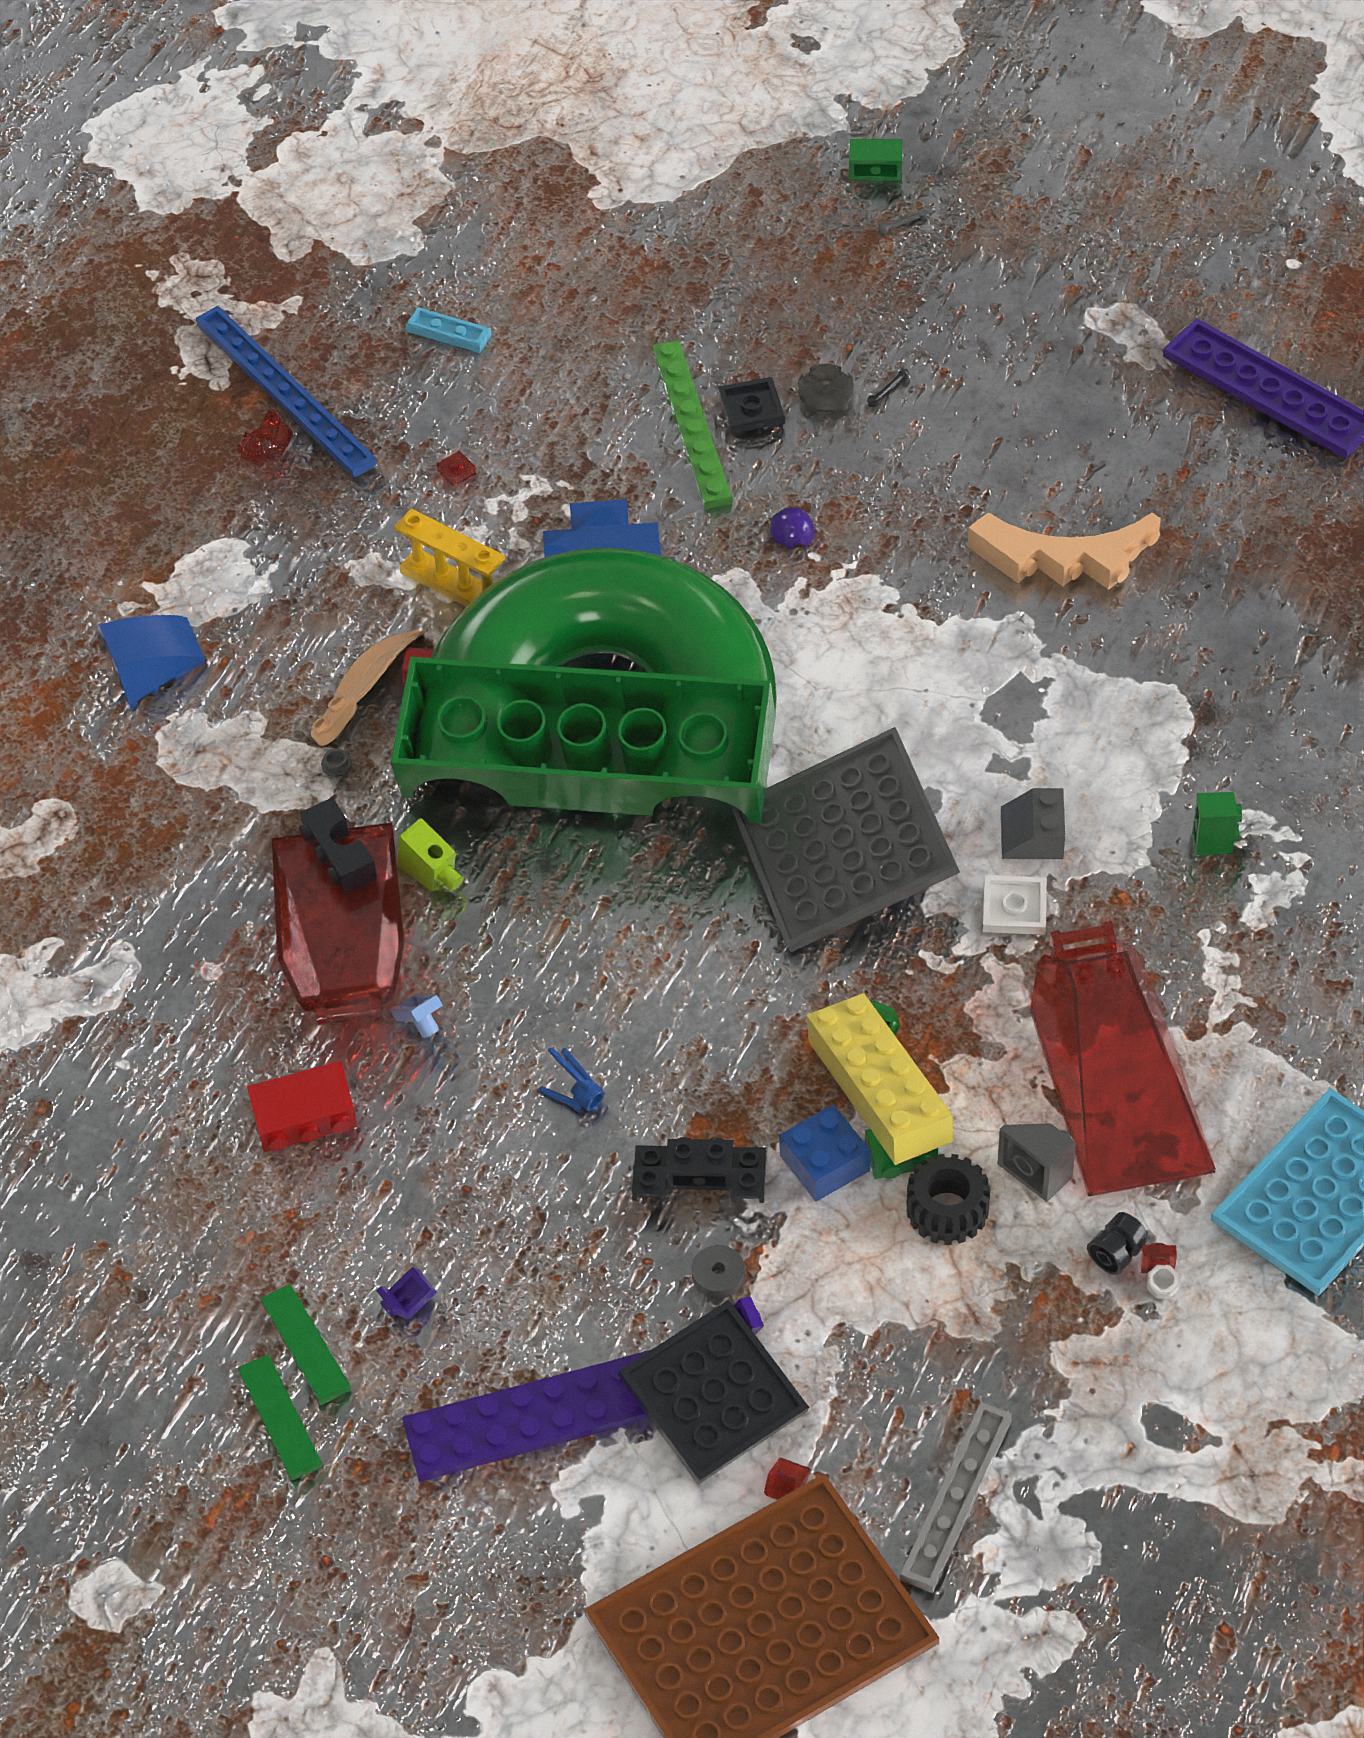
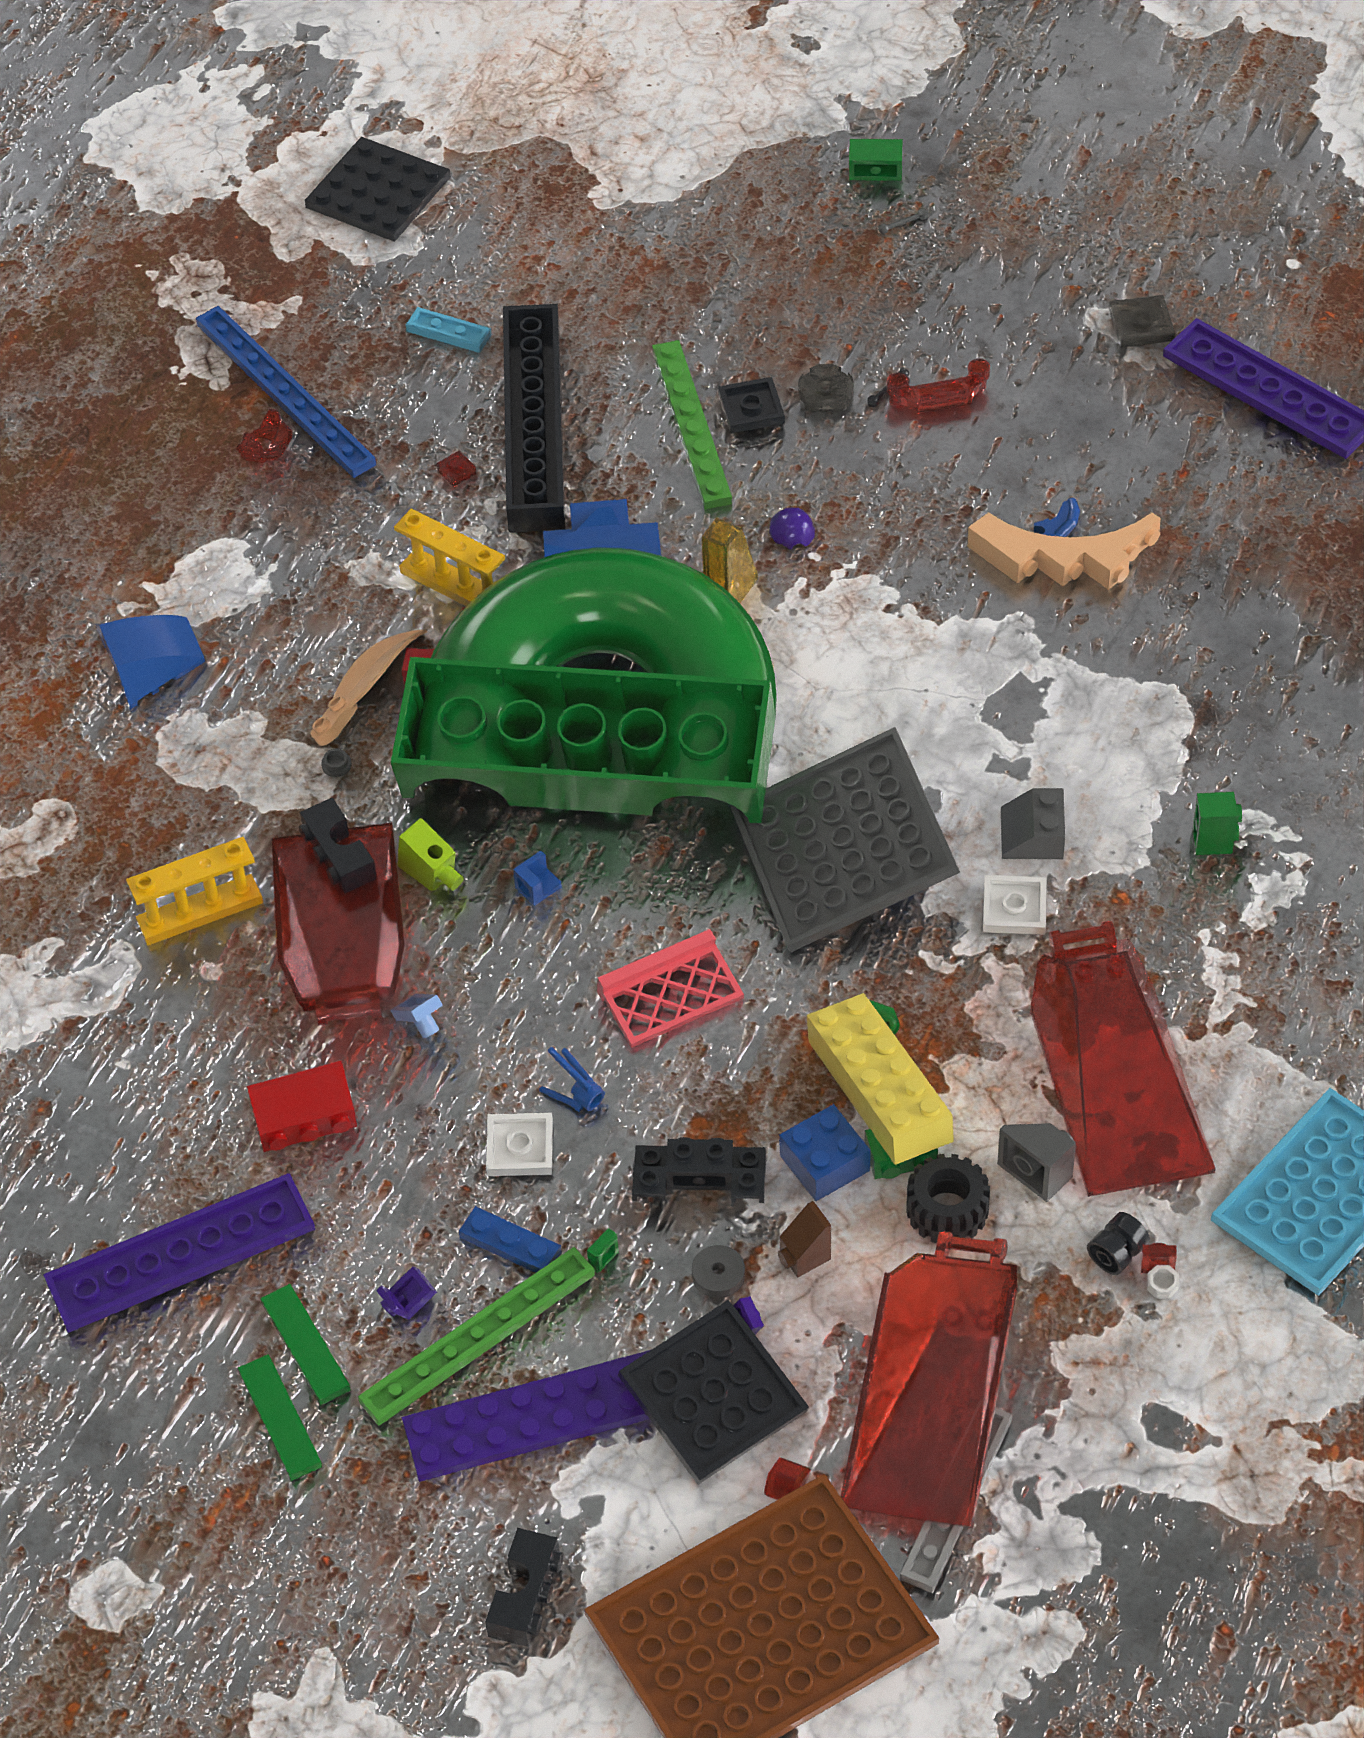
none -> dark purple plate [43,1173,315,1333]
none -> yellow fence [126,836,263,946]
none -> black plate [305,136,451,242]
none -> bright green plate [358,1247,595,1426]
none -> blue plate [459,1206,562,1273]
none -> black arch [485,1528,563,1647]
none -> white plate [486,1113,553,1176]
none -> black brick [503,304,566,533]
none -> blue panel [513,851,562,906]
none -> green tile [587,1228,619,1273]
none -> coral fence [597,929,744,1048]
none -> clear yellow slope [702,517,758,603]
none -> reddish brown slope [778,1201,831,1278]
none -> clear red windscreen [841,1231,1017,1528]
none -> clear red plate [886,359,990,414]
none -> blue piece [1034,498,1080,537]
none -> clear smoke plate [1109,295,1175,348]

